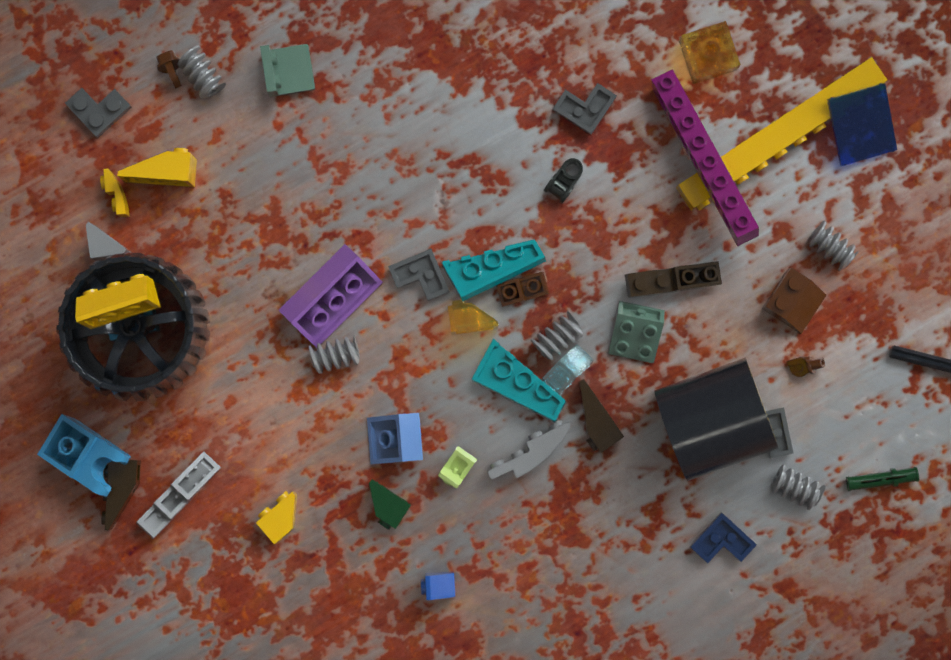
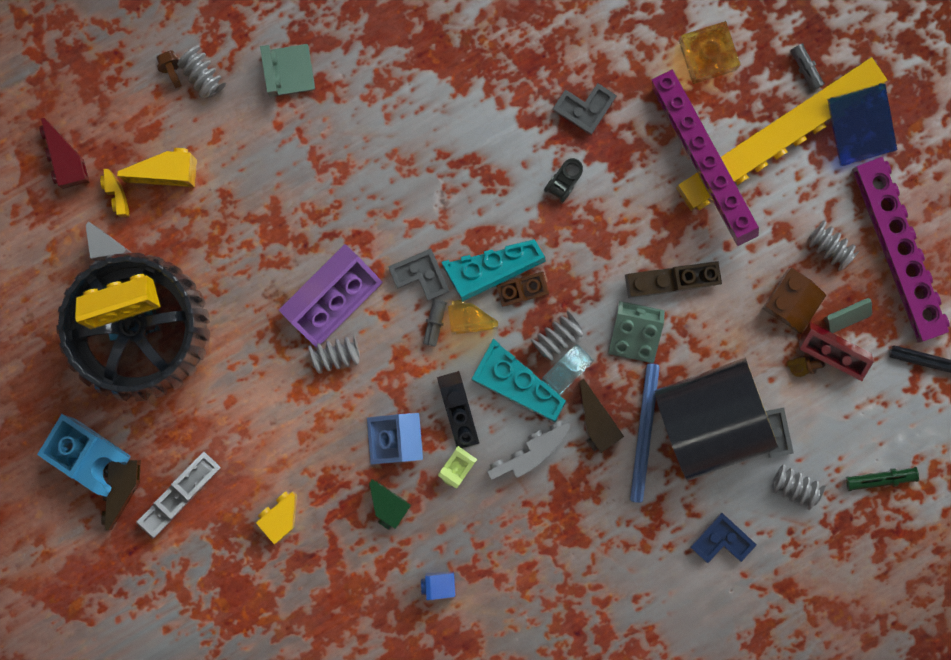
dark grey plate [65,88,132,138] -> none
none -> dark red slope [39,118,90,189]
none -> dark grey axle [423,299,447,347]
none -> black slope [437,371,479,448]
none -> medium blue axle [630,364,660,503]
none -> dark grey pin [790,43,825,91]
none -> dark red brick [798,322,874,381]
none -> sand green slope [823,298,872,333]
none -> magenta brick [852,156,950,343]

